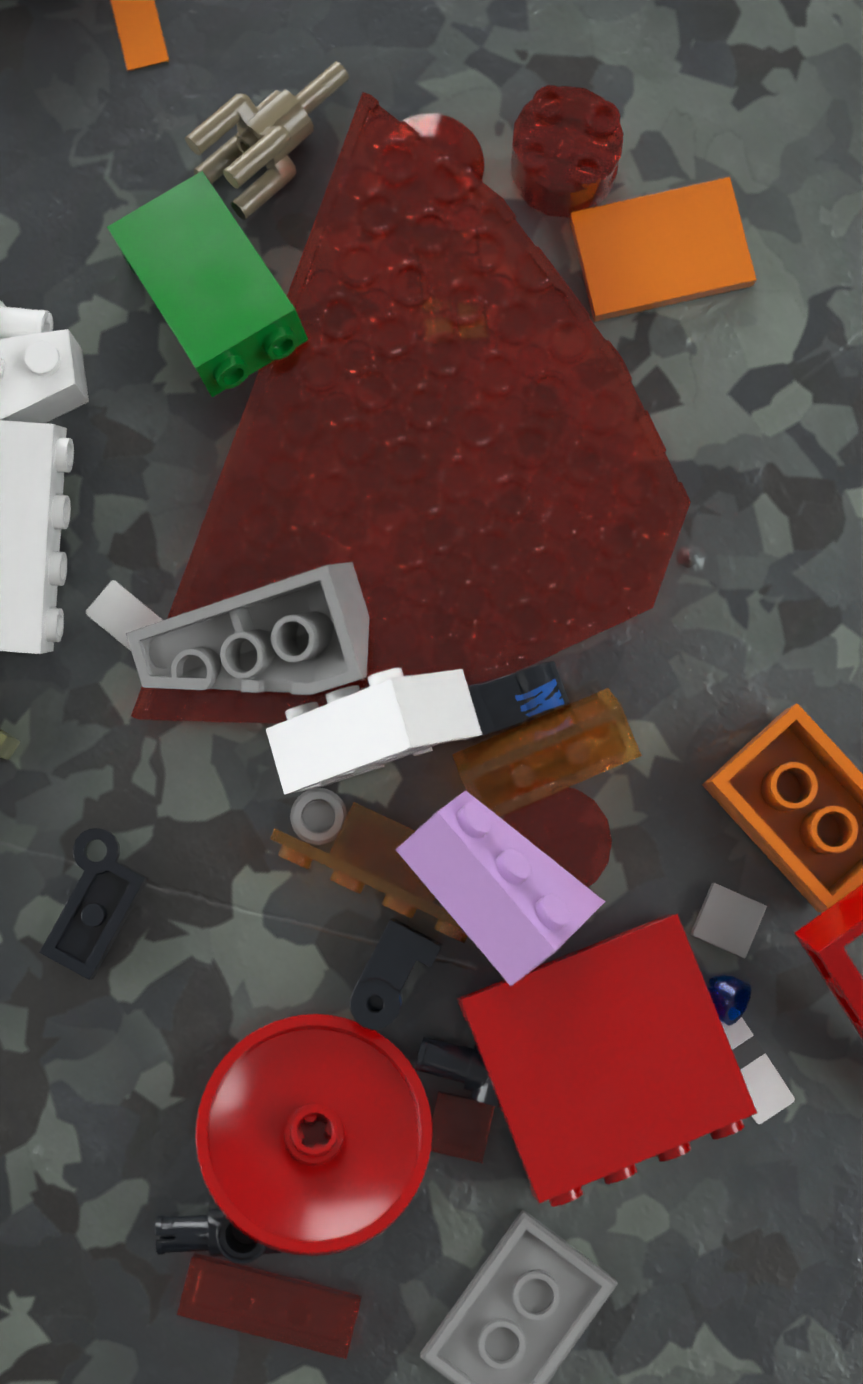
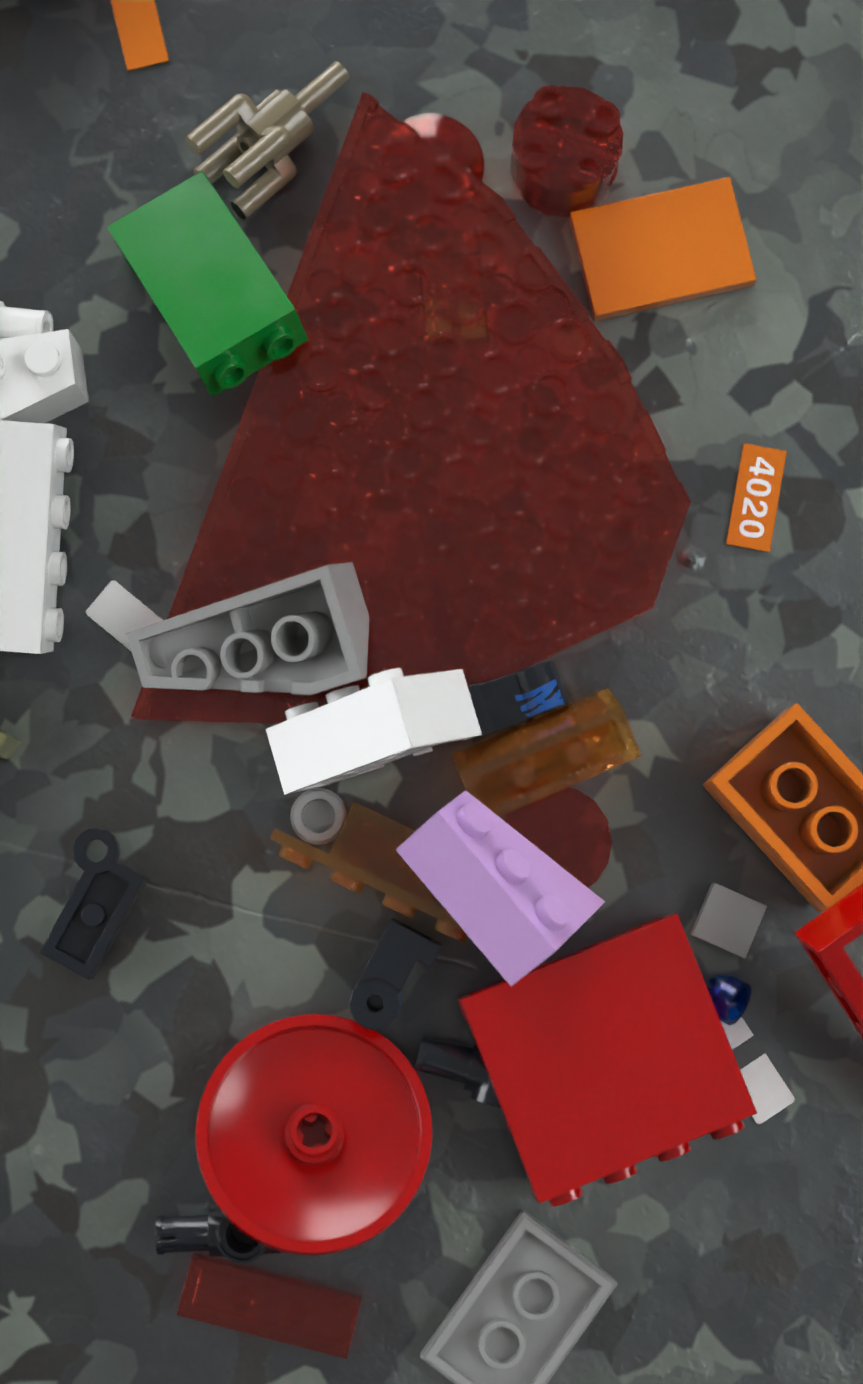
clear red tile [431,1091,494,1163] -> none
none -> orange sticker [726,443,787,552]

